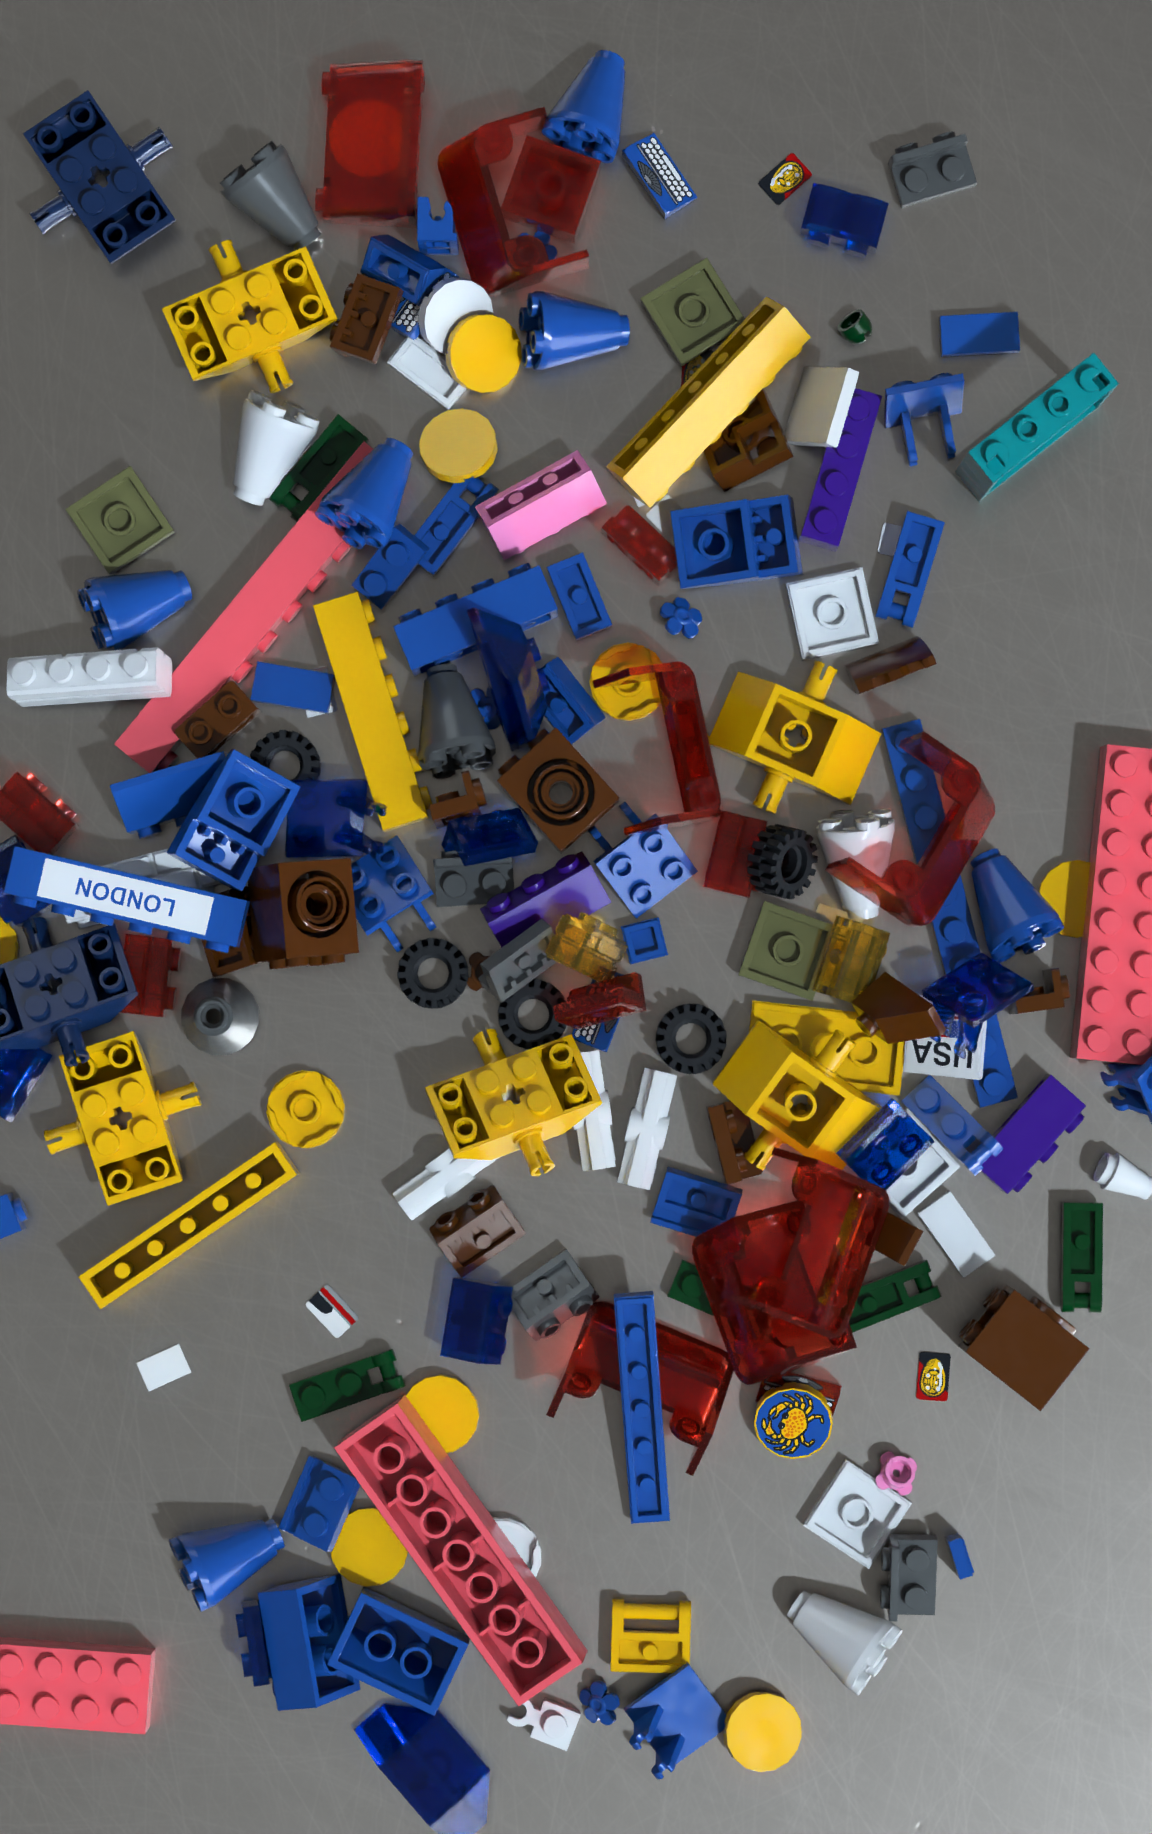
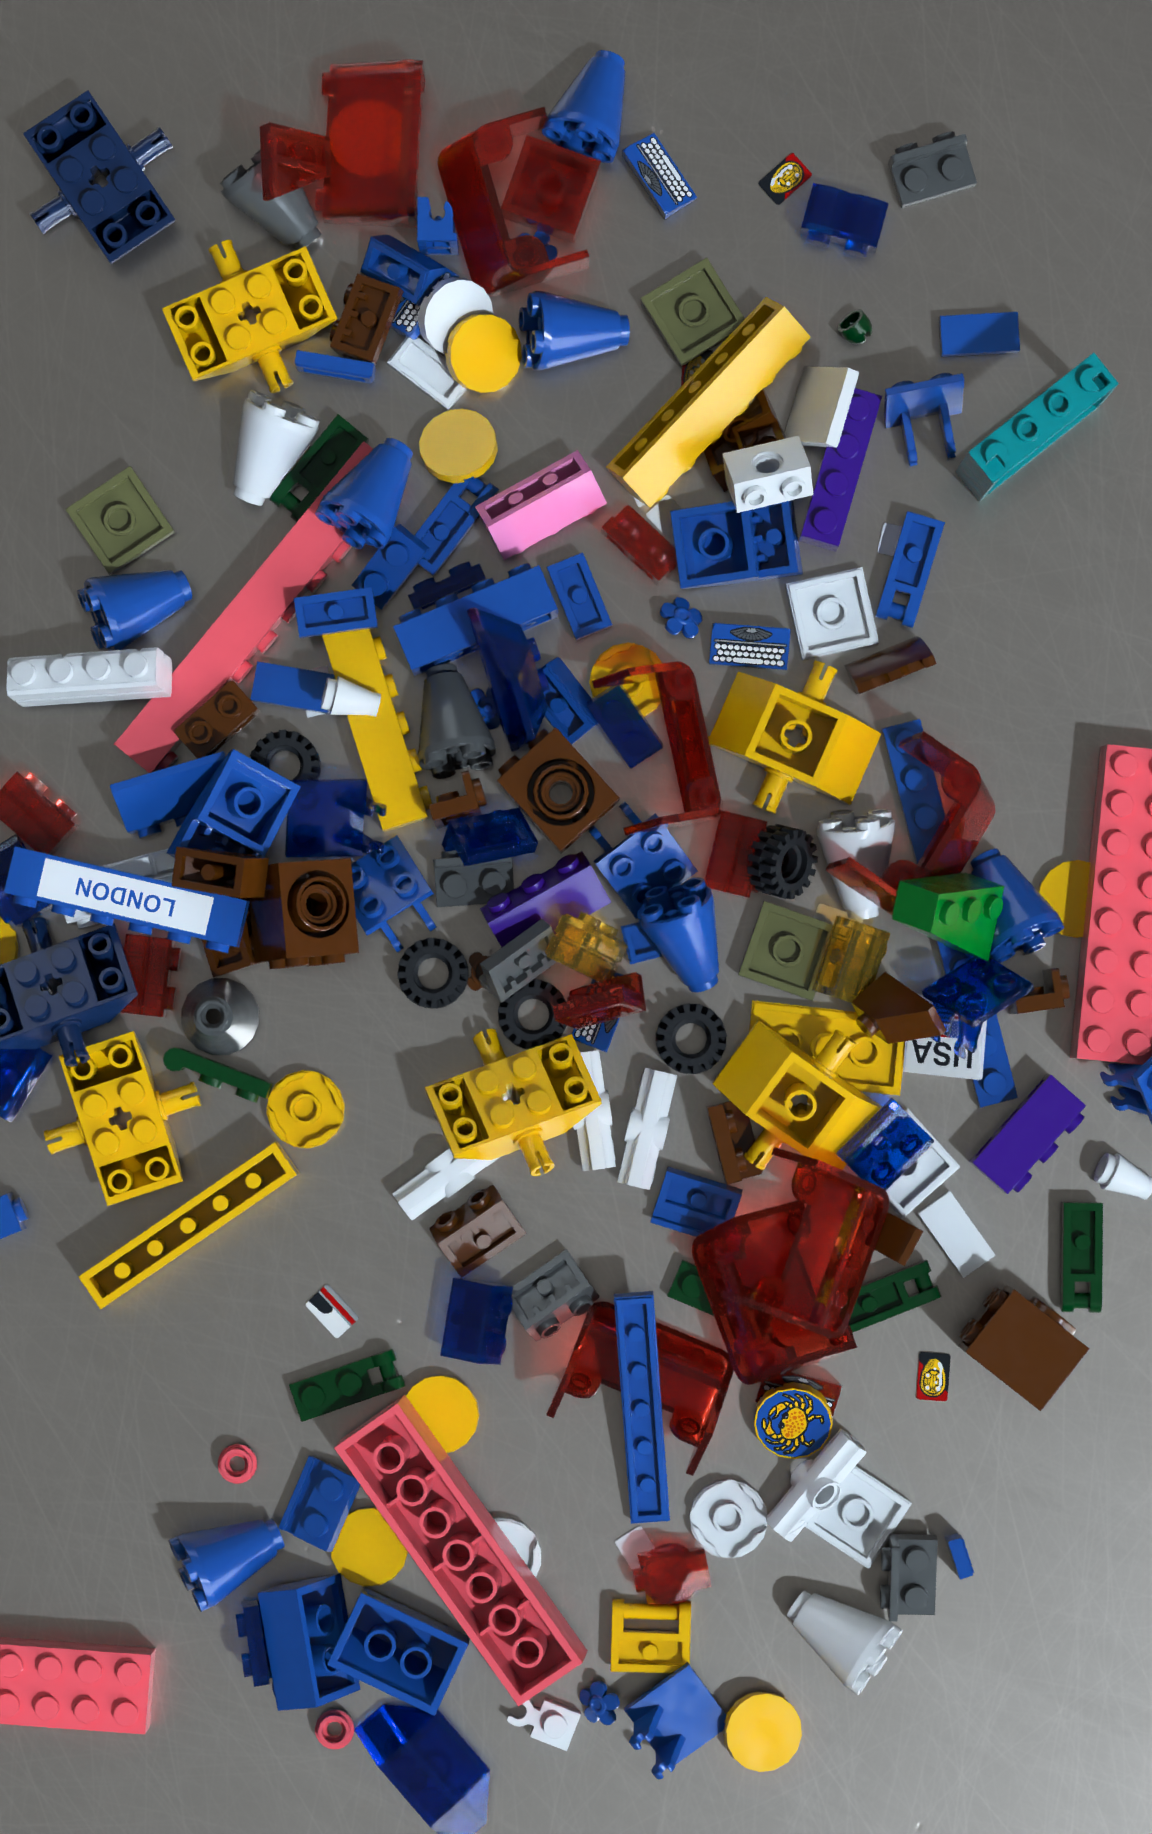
white sticker [136,1344,191,1391] -> none
bright pink plate [875,1452,917,1496] -> none
blue plate [902,1075,1004,1176] -> none
none -> dark green plate [163,1048,274,1103]
none -> reddish brown slope [172,847,269,898]
none -> coral plate [218,1444,257,1484]
none -> clear red wing [259,122,332,201]
none -> blue tile [294,350,376,384]
none -> blue plate [294,587,378,638]
none -> coral plate [315,1709,355,1749]
none -> white cone [321,676,381,717]
none -> clear blue plate [408,561,486,611]
none -> clear blue plate [587,681,663,769]
none -> white sticker [615,1526,665,1581]
none -> clear red hand [632,1543,712,1605]
none -> blue cone [637,877,719,992]
none -> white tile [689,1479,767,1558]
none -> slope [709,623,791,670]
none -> white brick [722,436,813,513]
none -> white piece [766,1428,867,1542]
none -> green wedge [892,872,1004,961]

